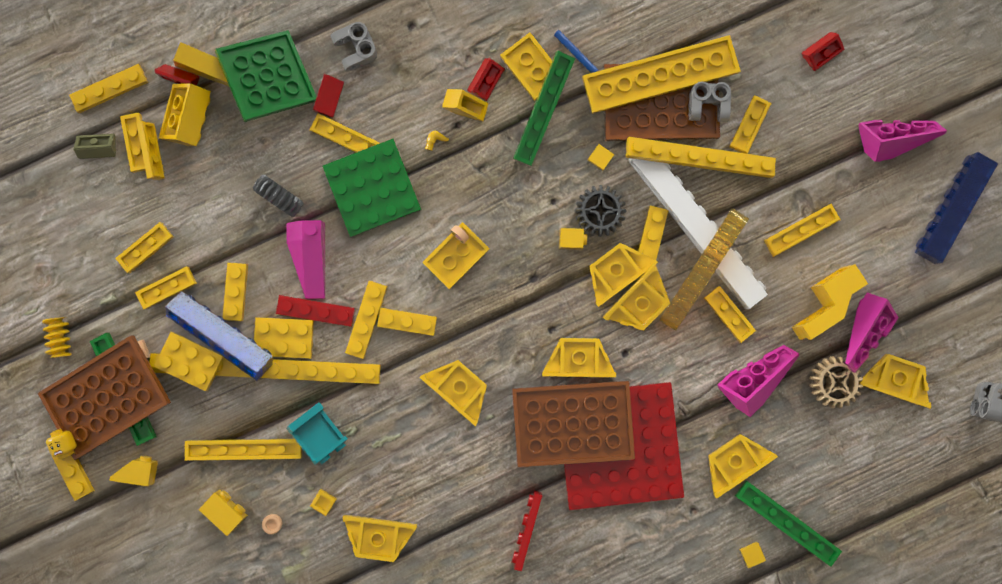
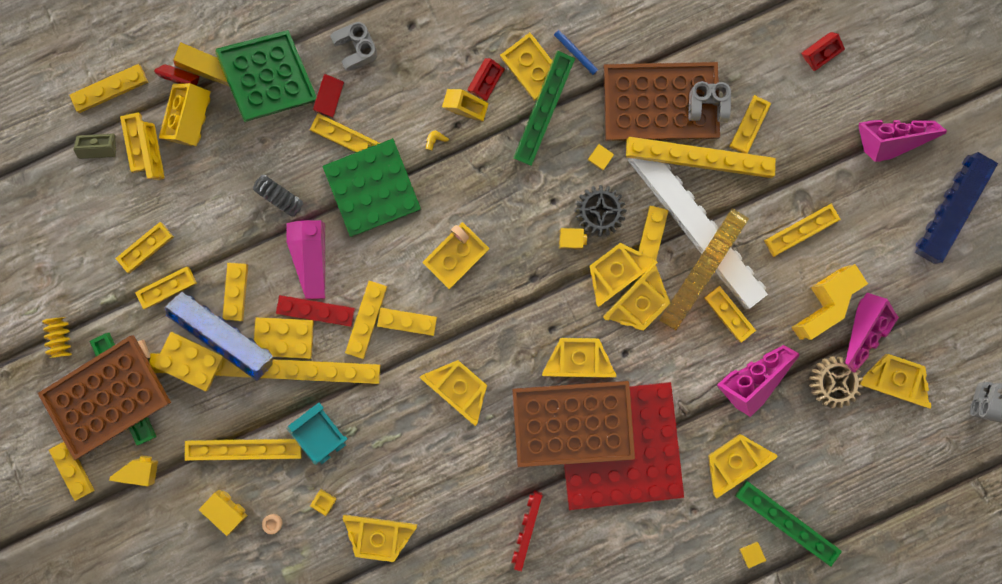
yellow head [46,428,77,459] -> none
yellow plate [582,35,741,114] -> none

